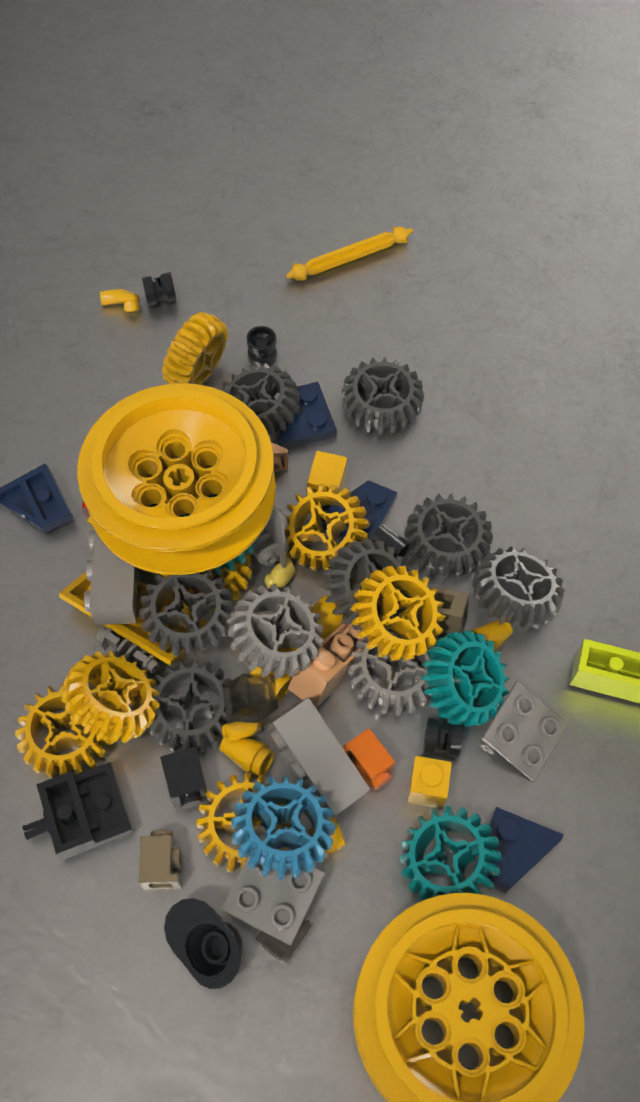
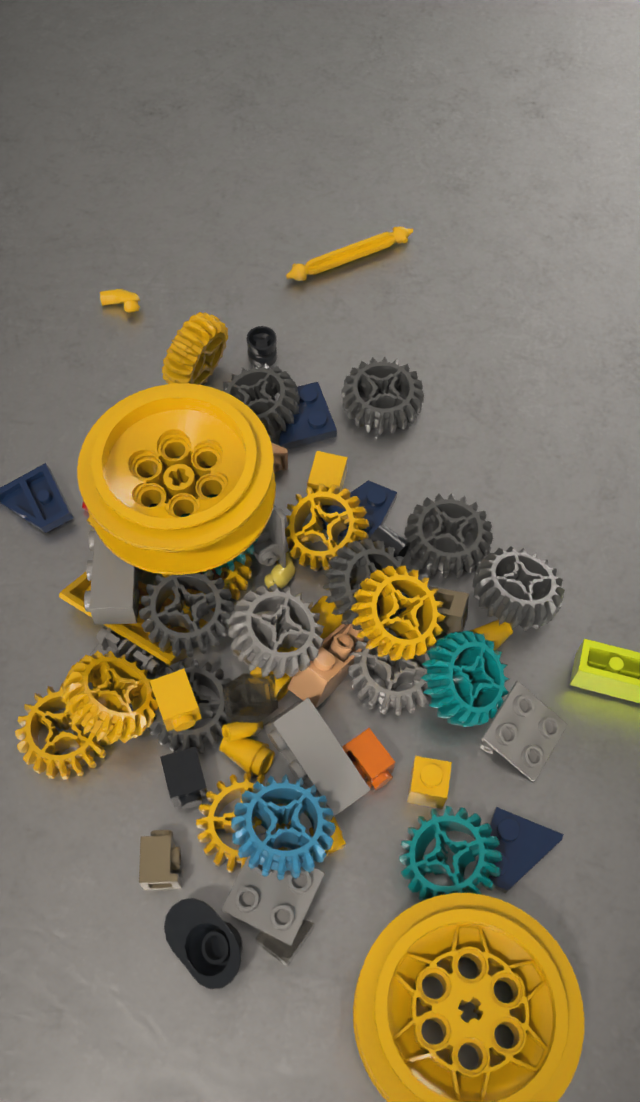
black plate [22,762,133,860] -> none
black wheel [142,272,177,306] -> none
black wheel [423,717,464,758] -> none
none -> yellow brick [150,669,202,732]

